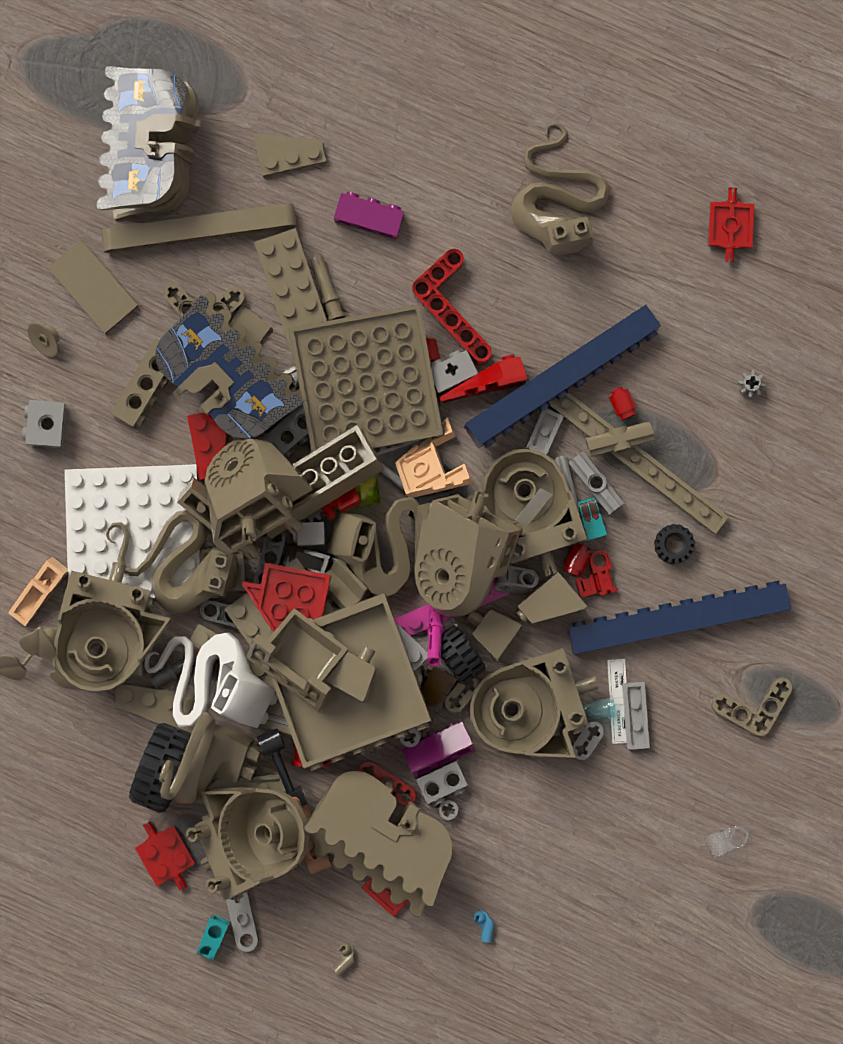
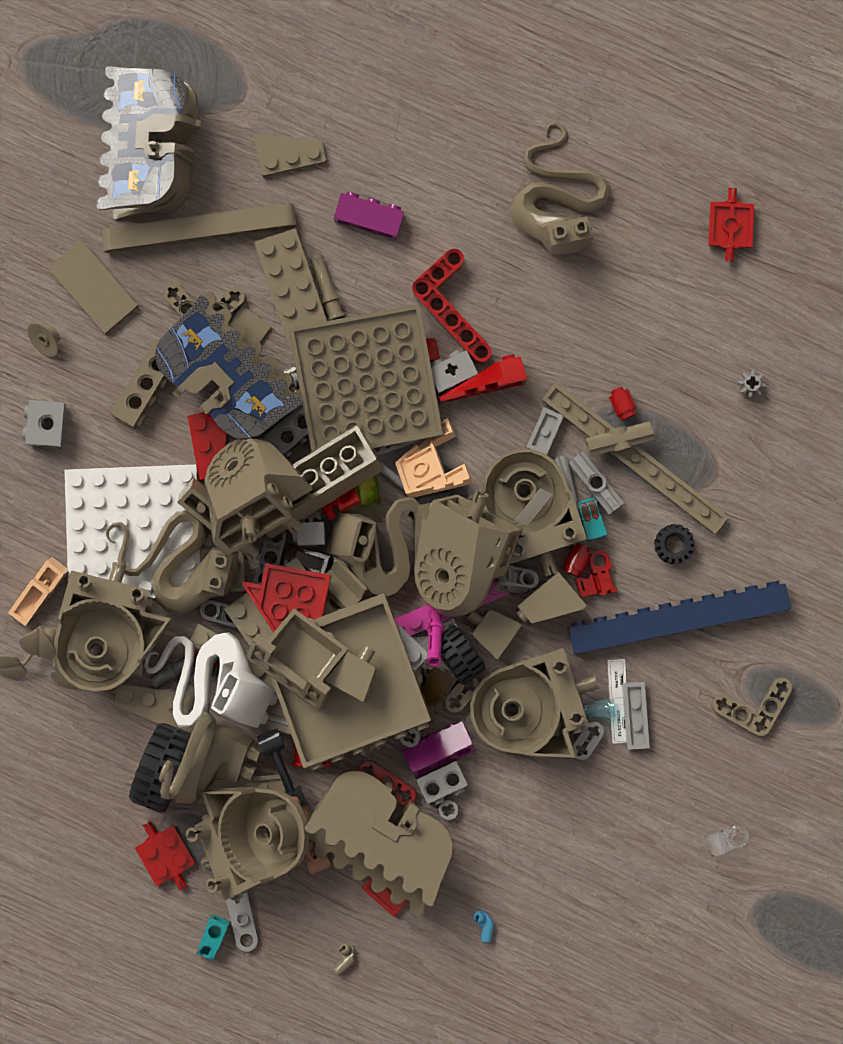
dark blue brick [464,305,661,449] -> none

